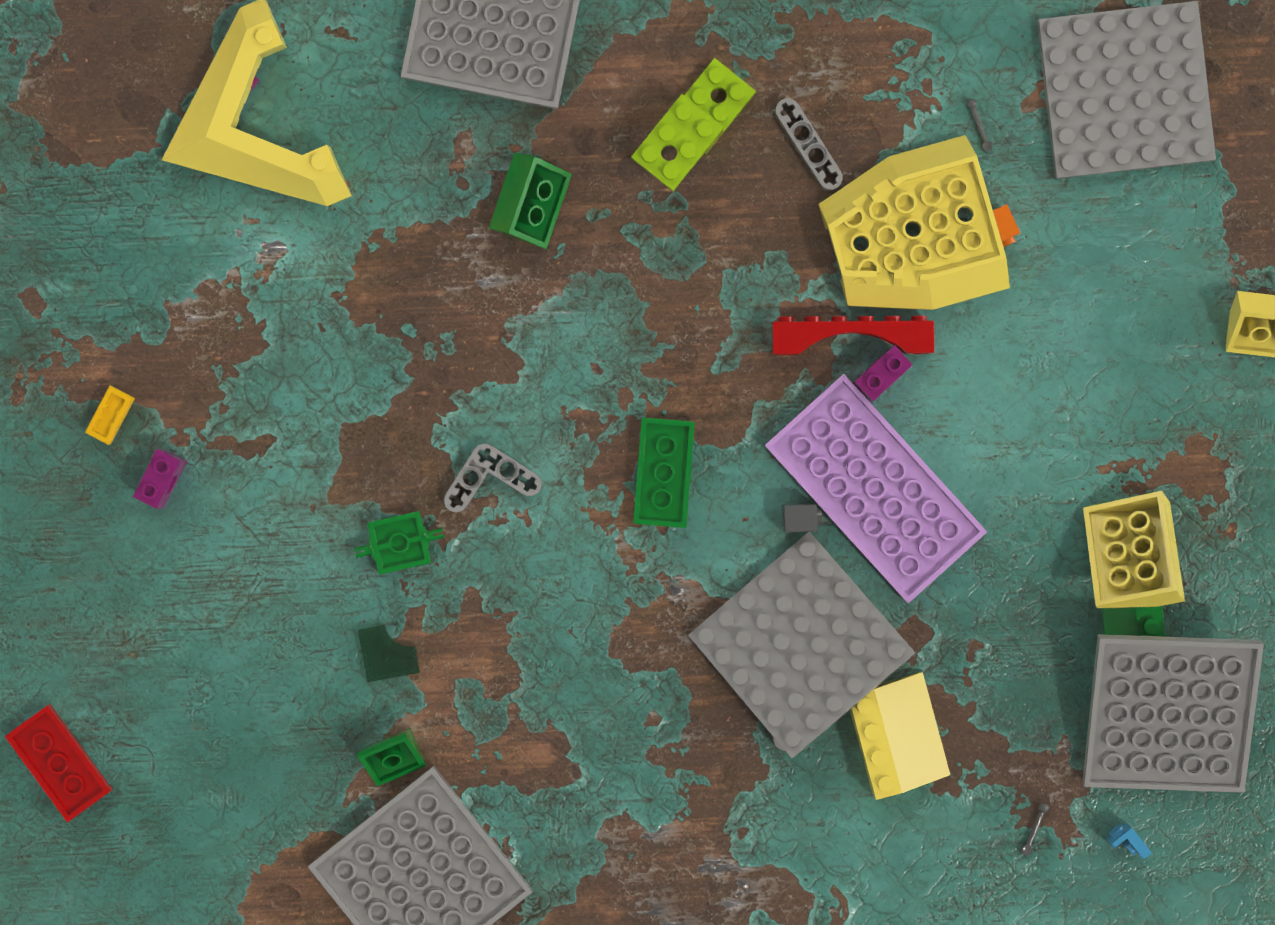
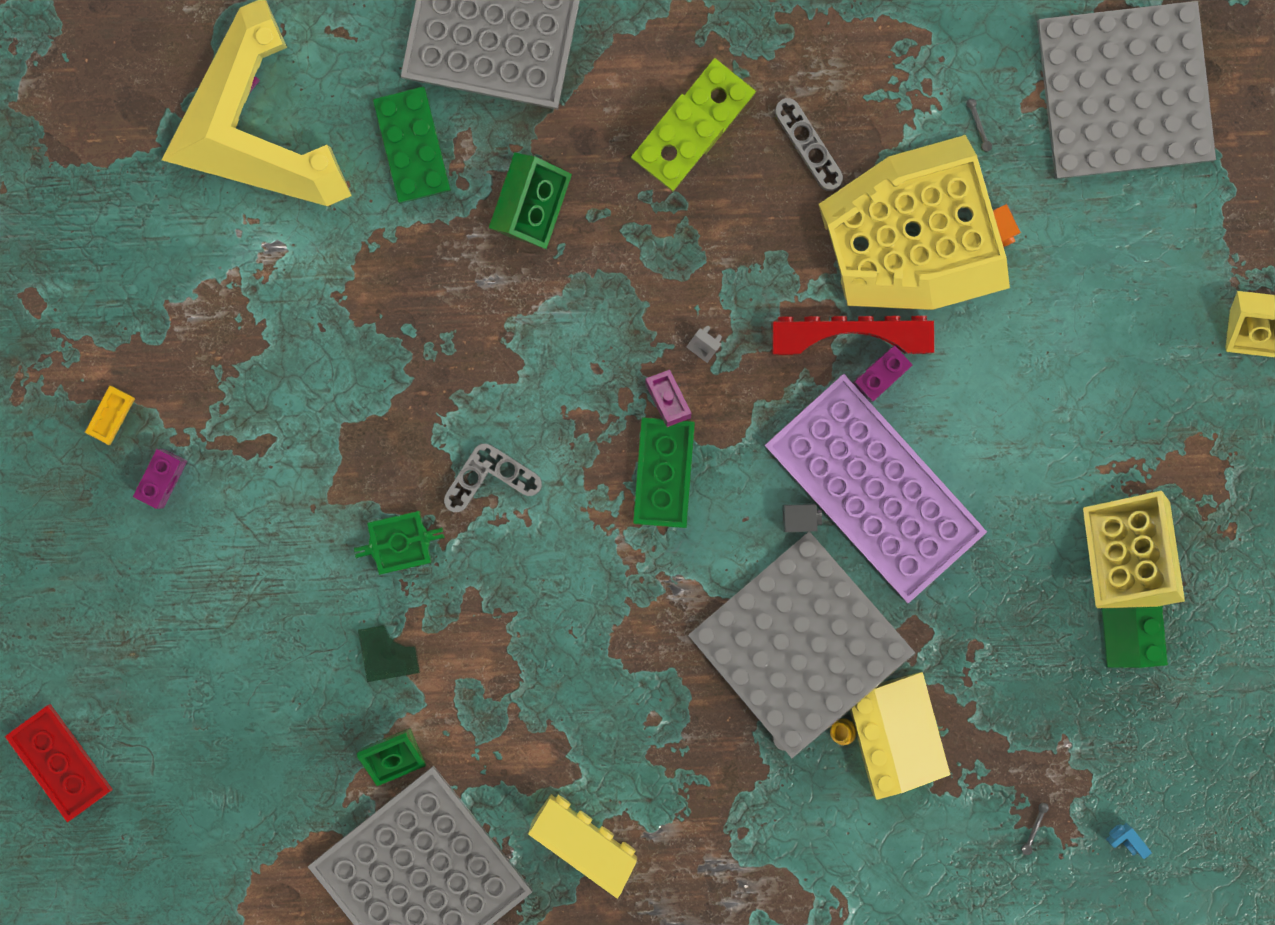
light grey plate [1082,634,1264,792] -> none
none -> green plate [373,87,451,204]
none -> light yellow slope [528,794,637,899]
none -> magenta plate [645,370,692,427]
none -> light grey tile [686,326,722,363]
none -> yellow plate [830,718,856,745]

